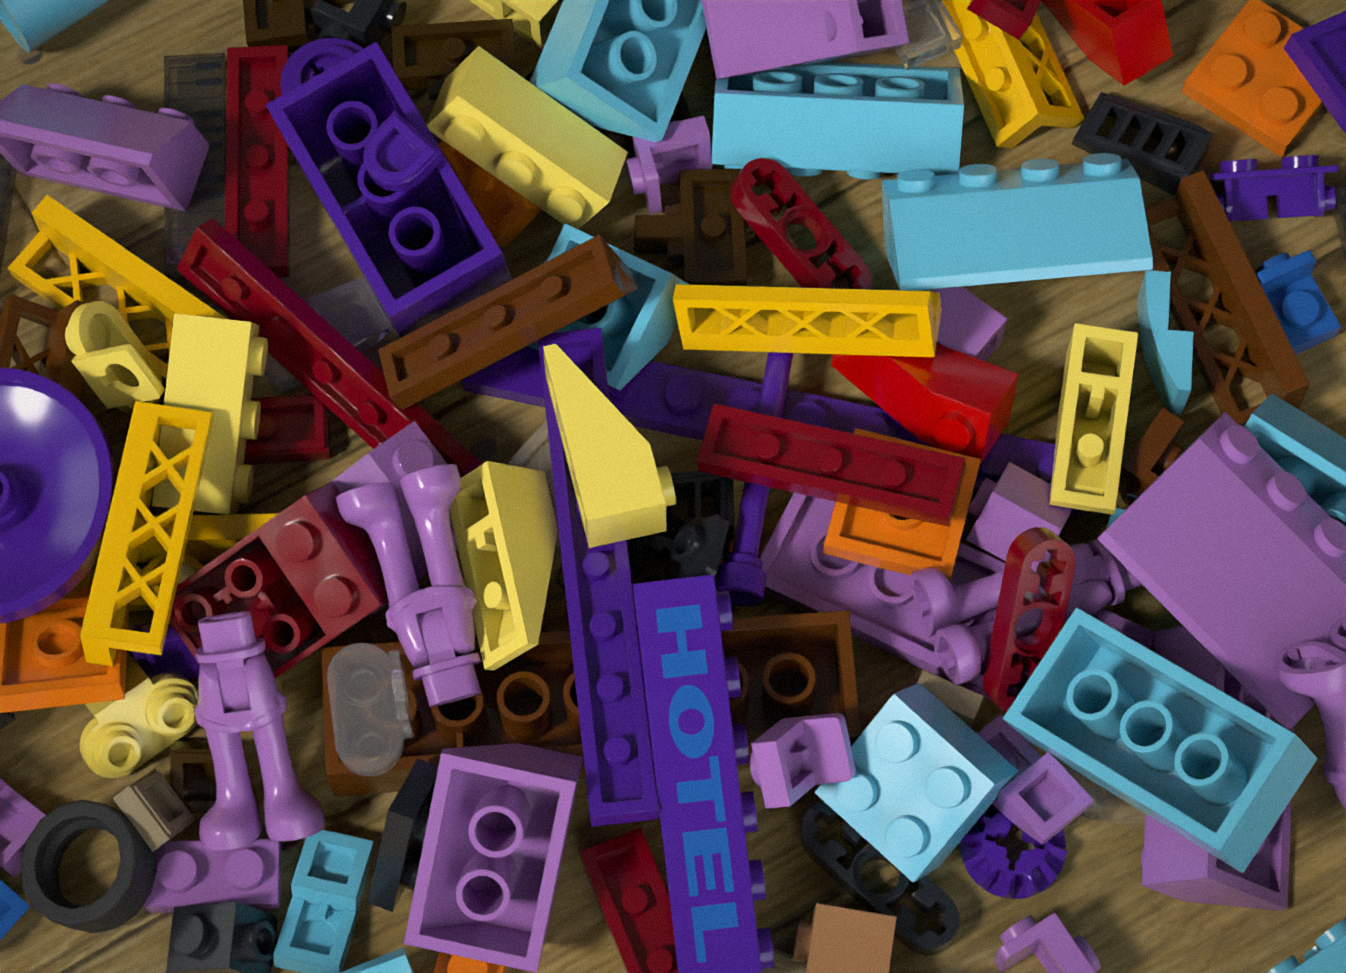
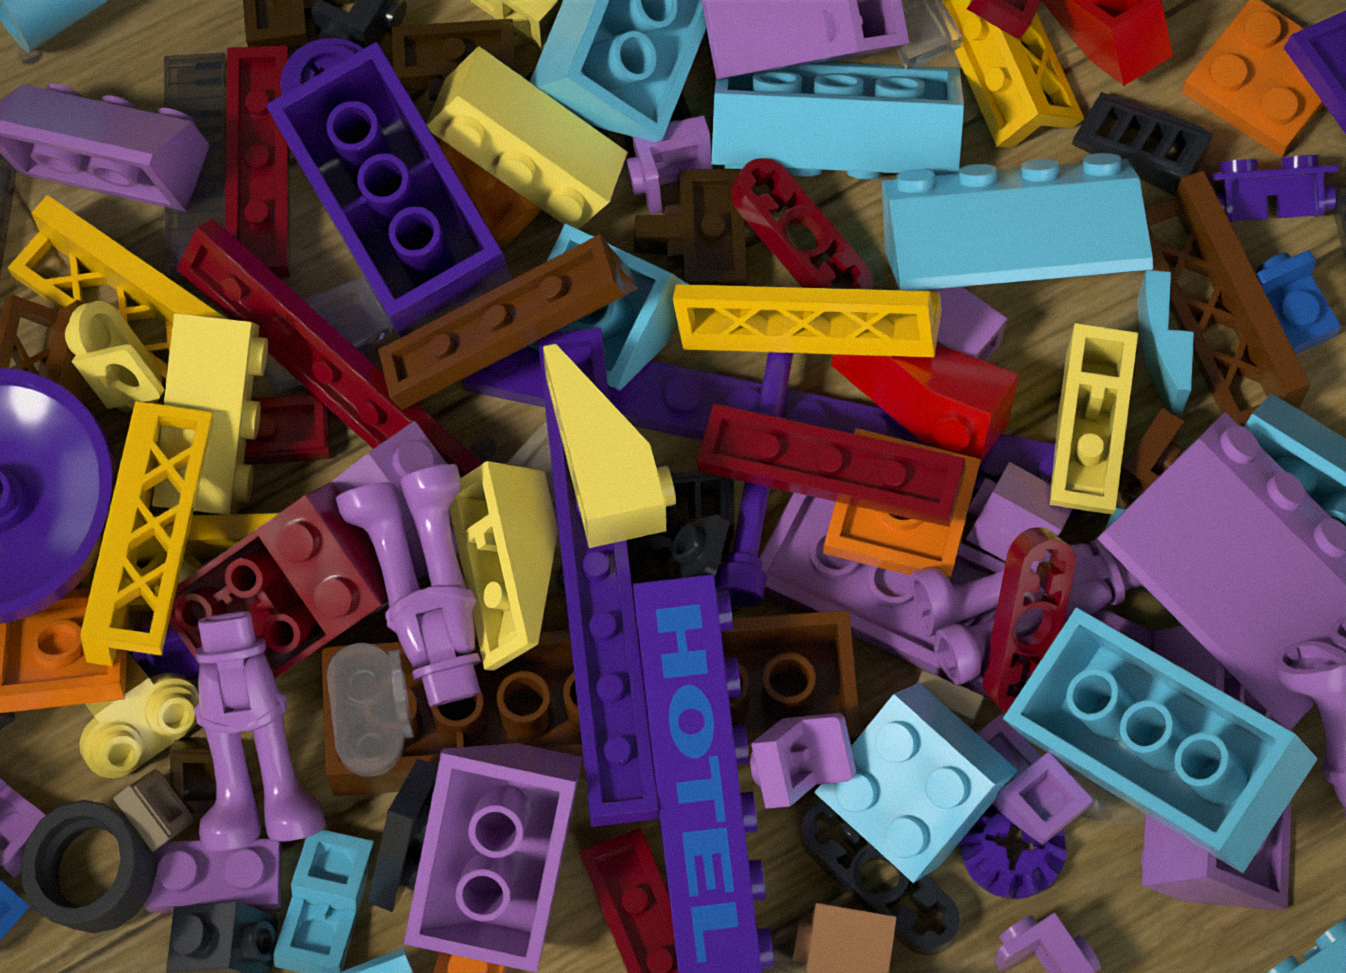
dark purple tile [363,111,443,192] -> none

